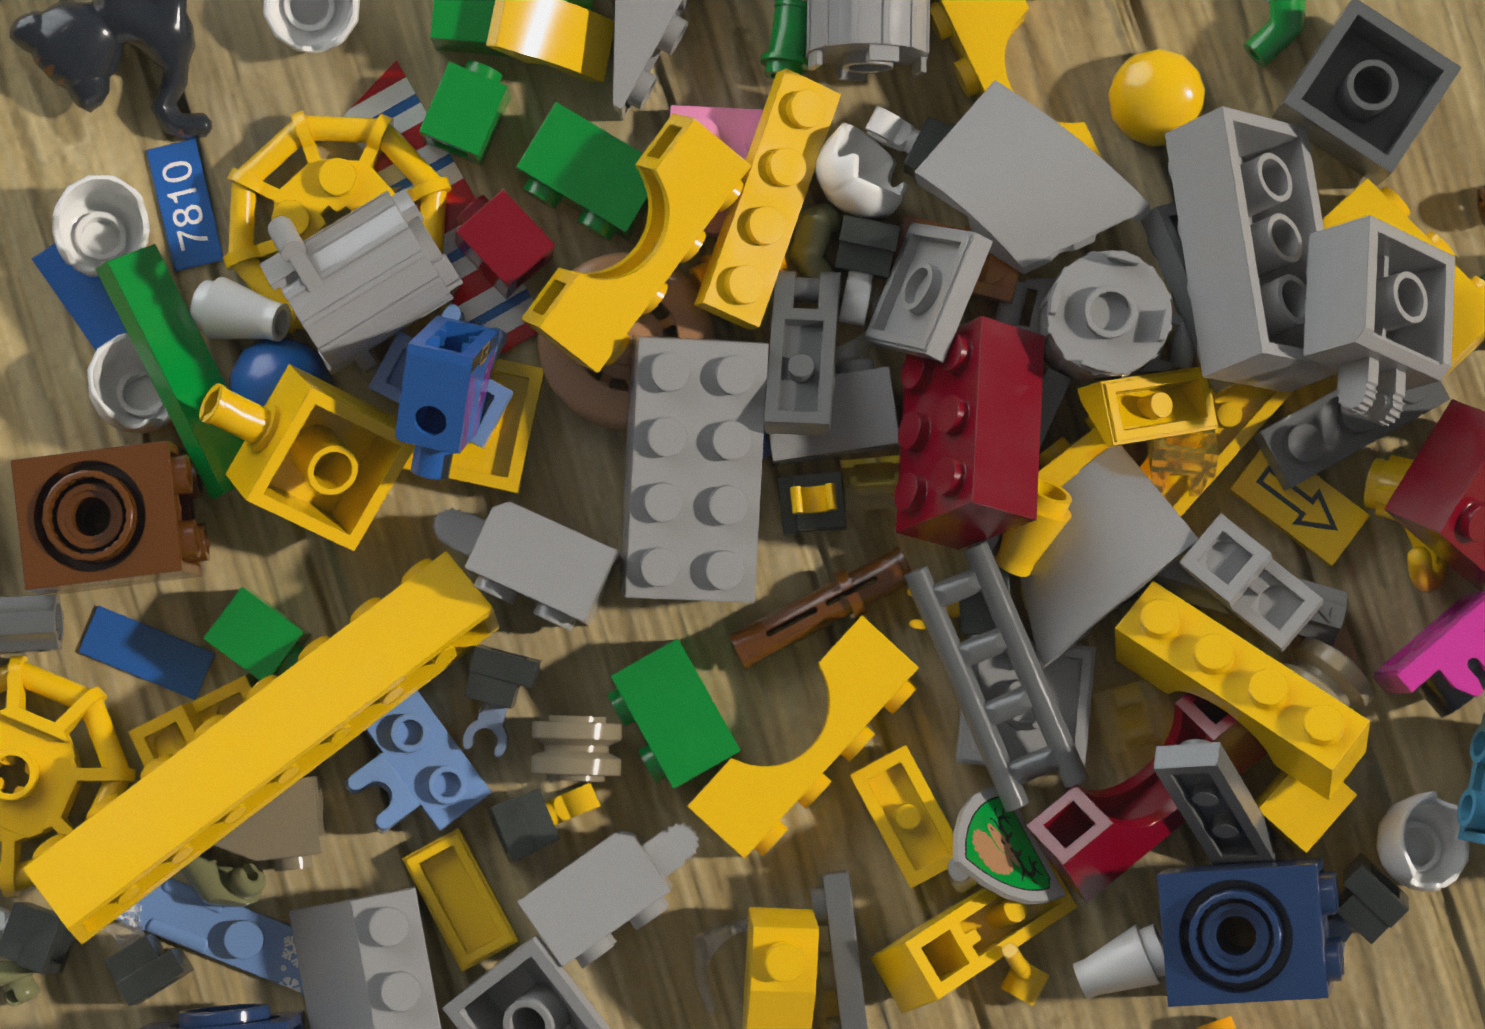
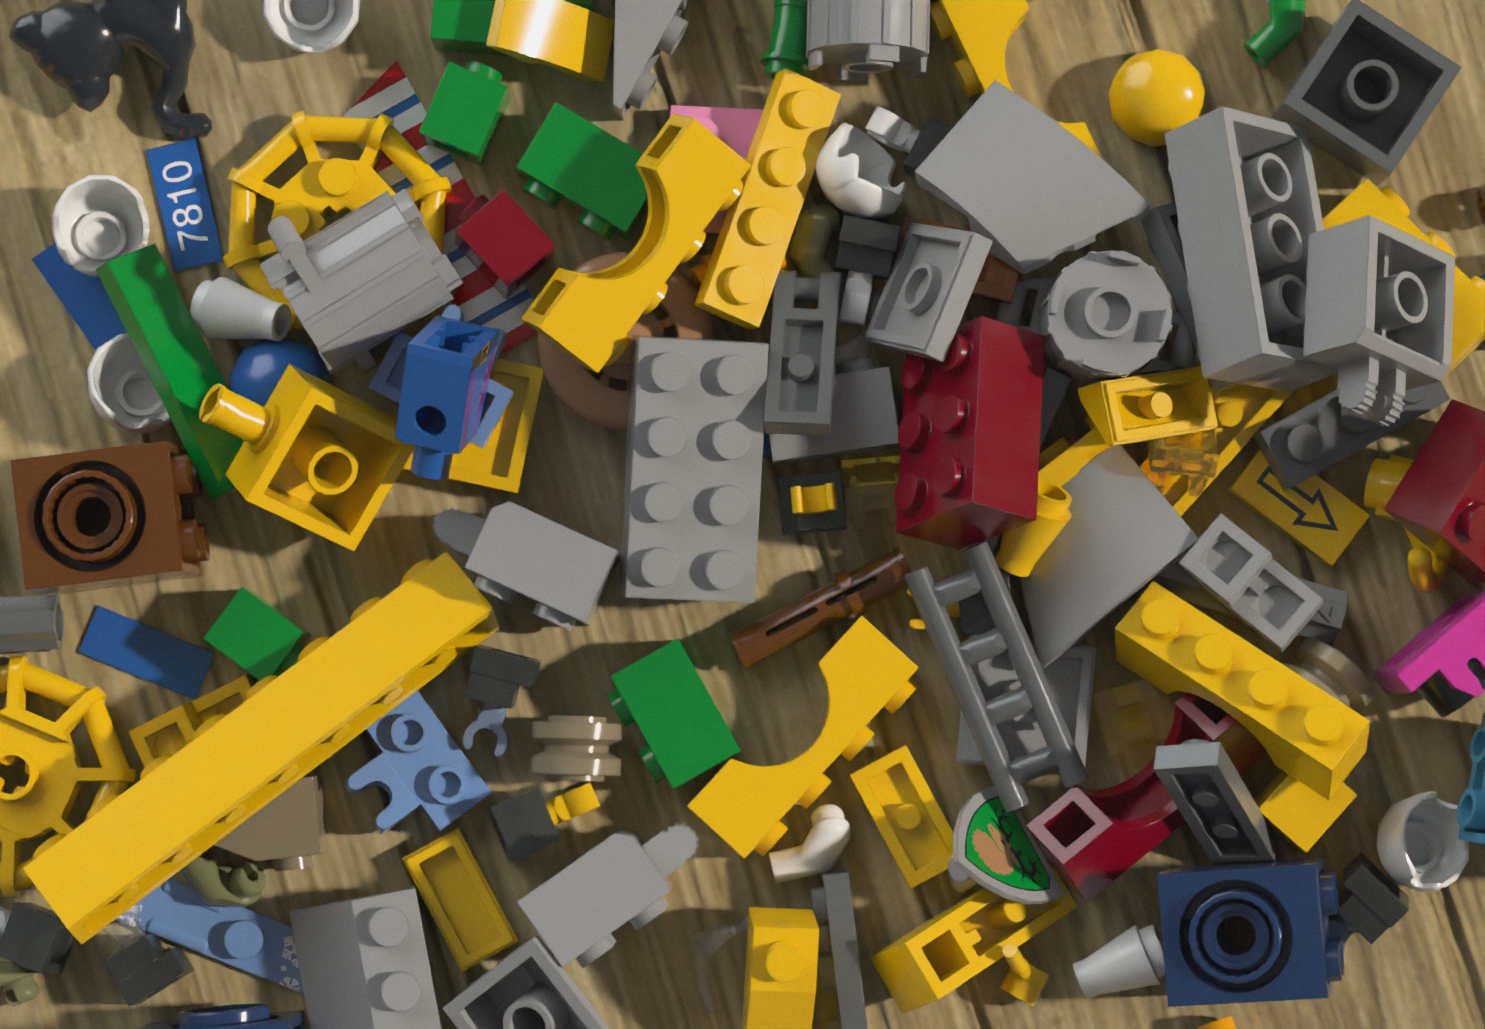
none -> white arm [769,804,851,884]

